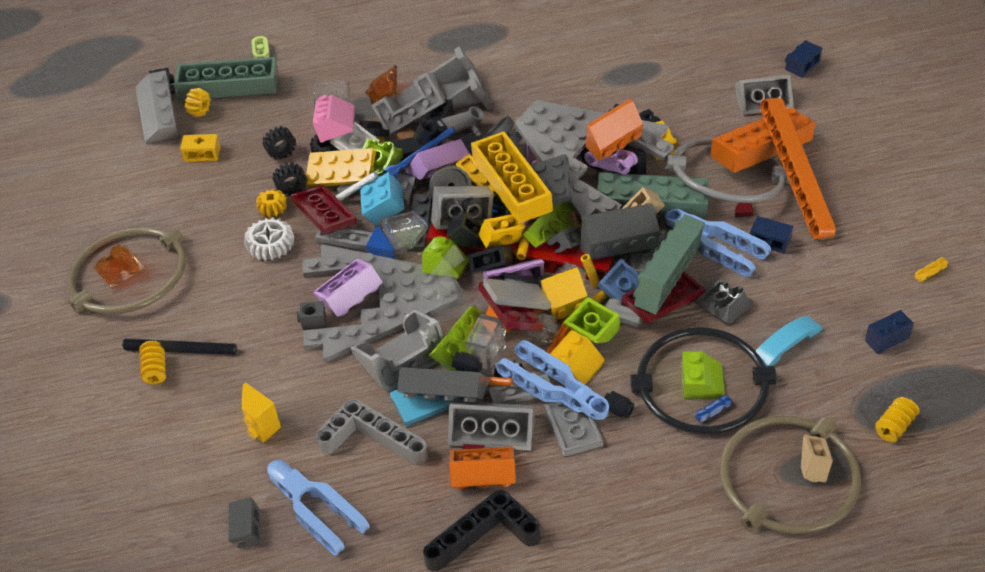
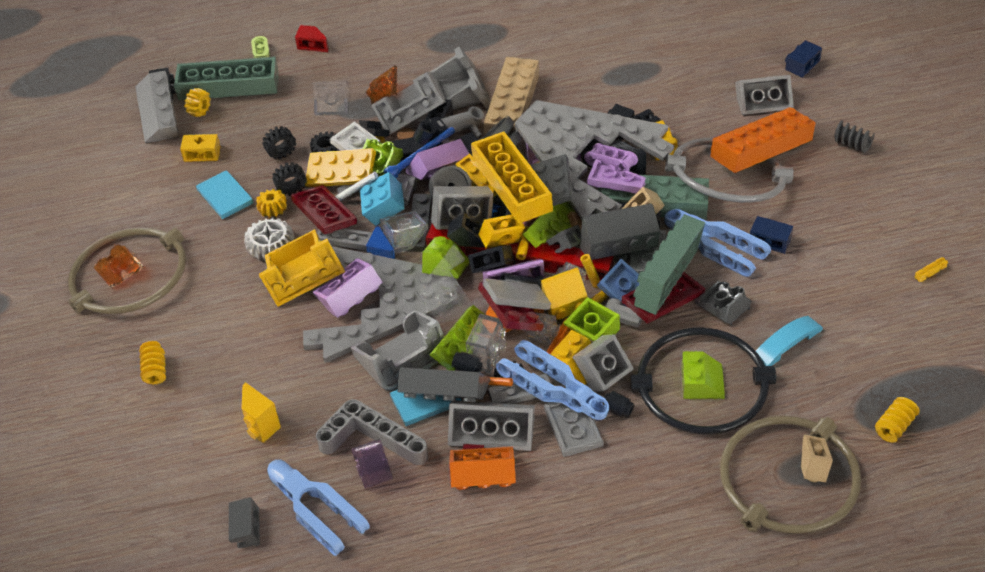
black axle [122,338,237,355] -> none
dark grey brick [297,301,326,330] -> none
bright pink slope [313,95,355,143] -> none
black beam [423,490,541,572] -> none
orange slope [586,98,643,161] -> none
blue axle [695,395,732,423] -> none
dark red tile [734,202,754,218] -> none
orange beam [760,98,836,239] -> none
dark blue brick [865,310,914,354] -> none
none -> medium azure tile [196,170,253,219]
none -> yellow windscreen [259,229,345,307]
none -> red slope [295,25,329,52]
none -> clear purple brick [351,439,393,488]
none -> tan brick [484,57,539,135]
none -> light grey brick [573,334,634,391]
none -> lavender wing [587,159,646,194]
none -> dark grey piece [834,120,875,153]

